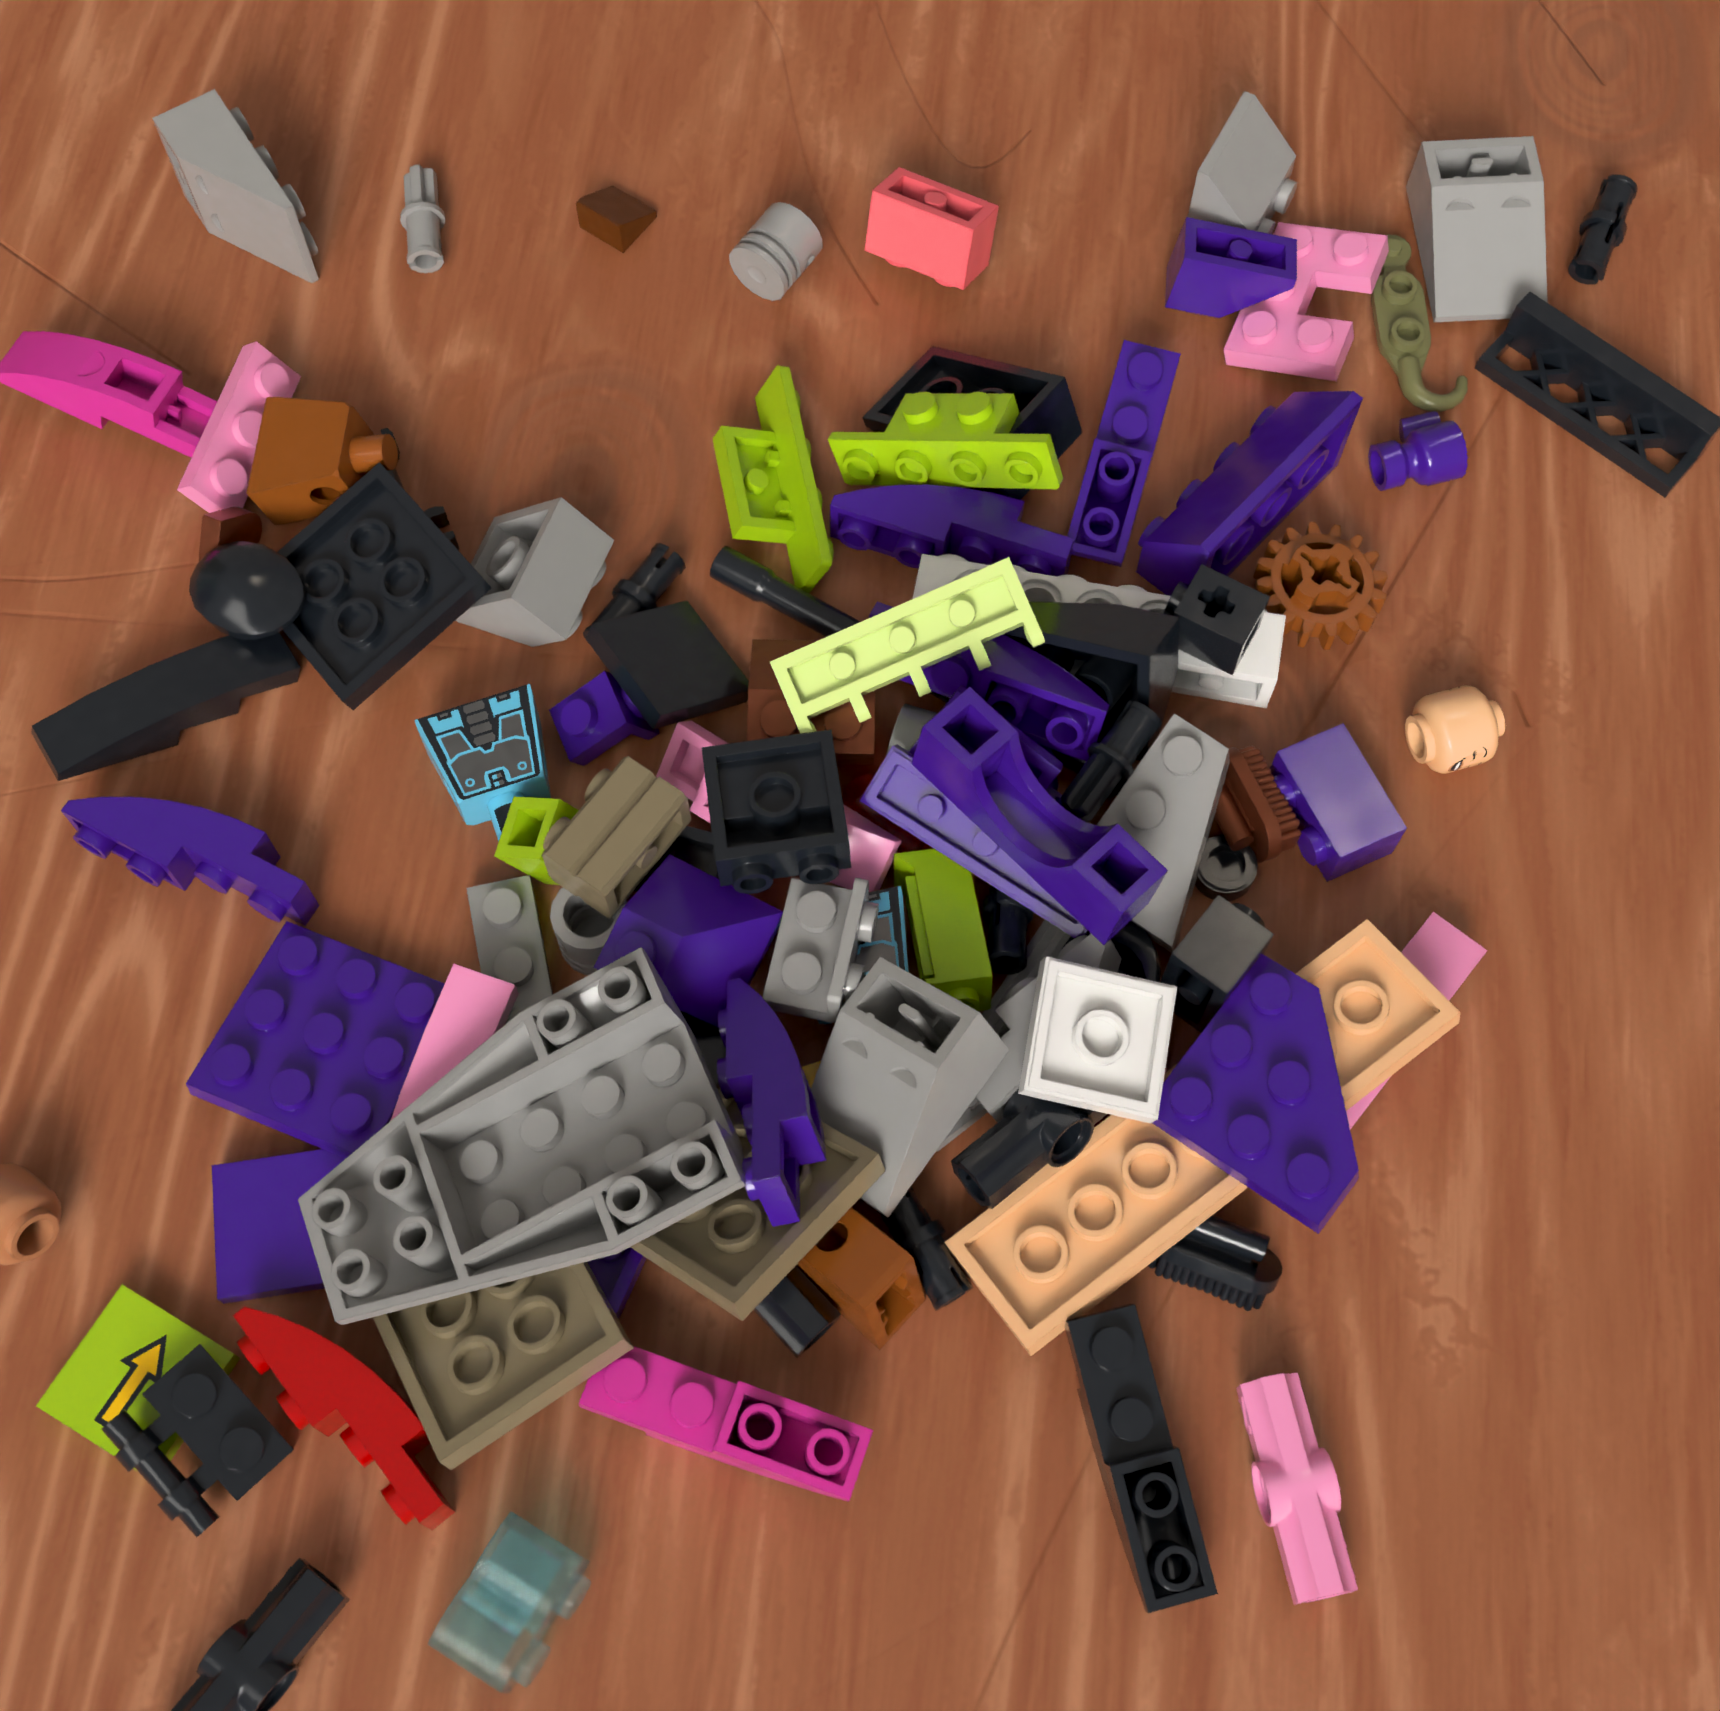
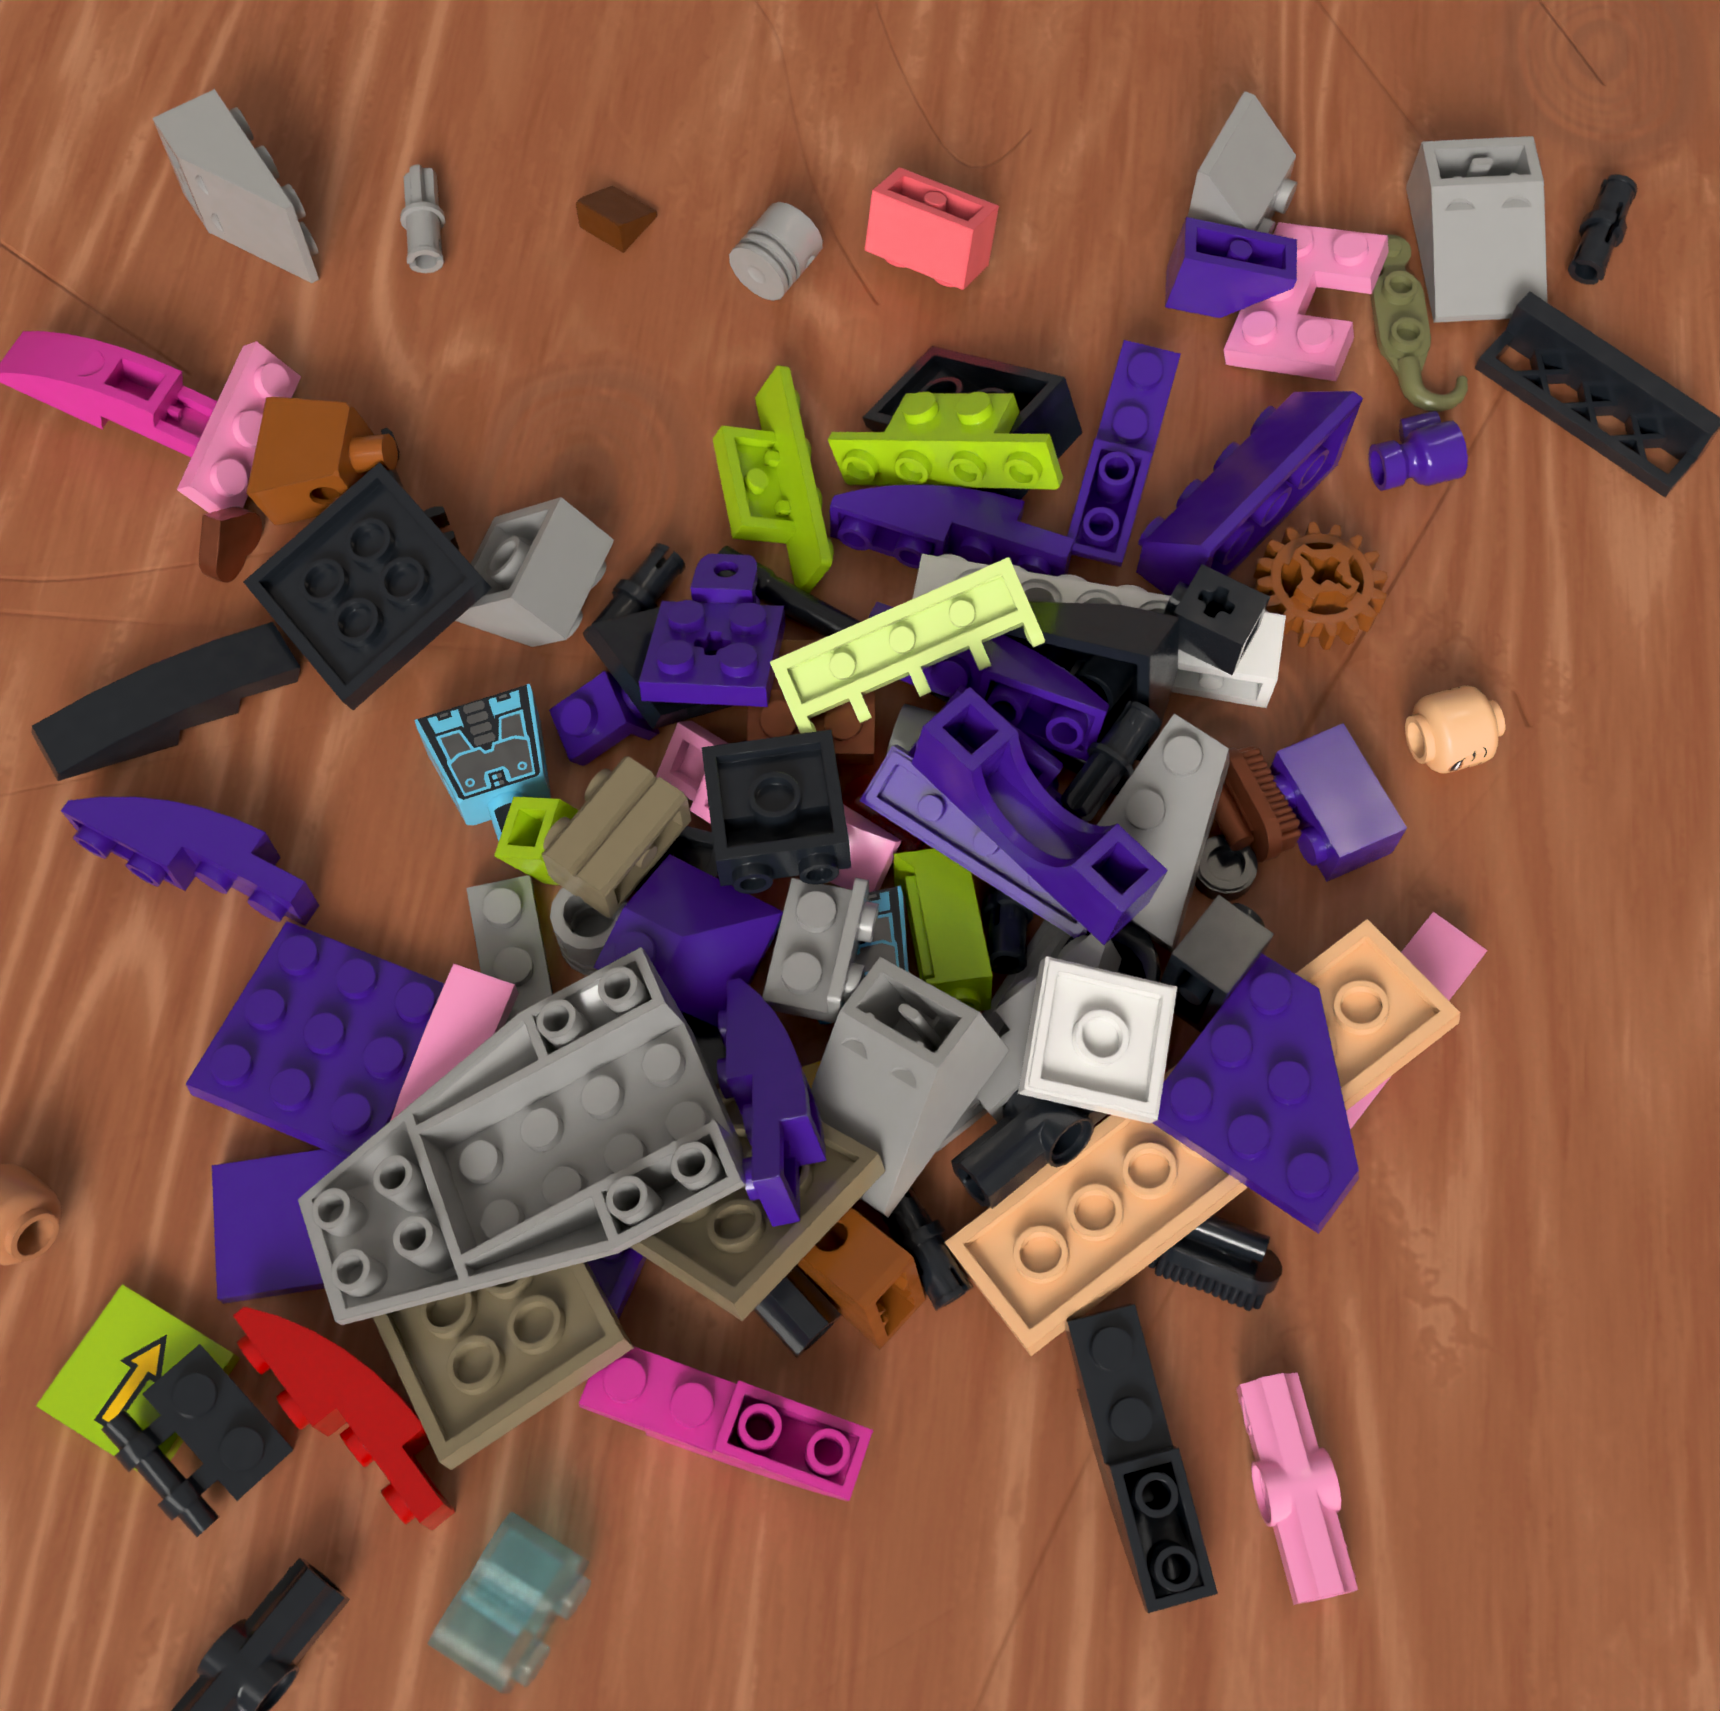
black hat [189,541,306,640] -> none
none -> dark purple plate [639,554,786,707]

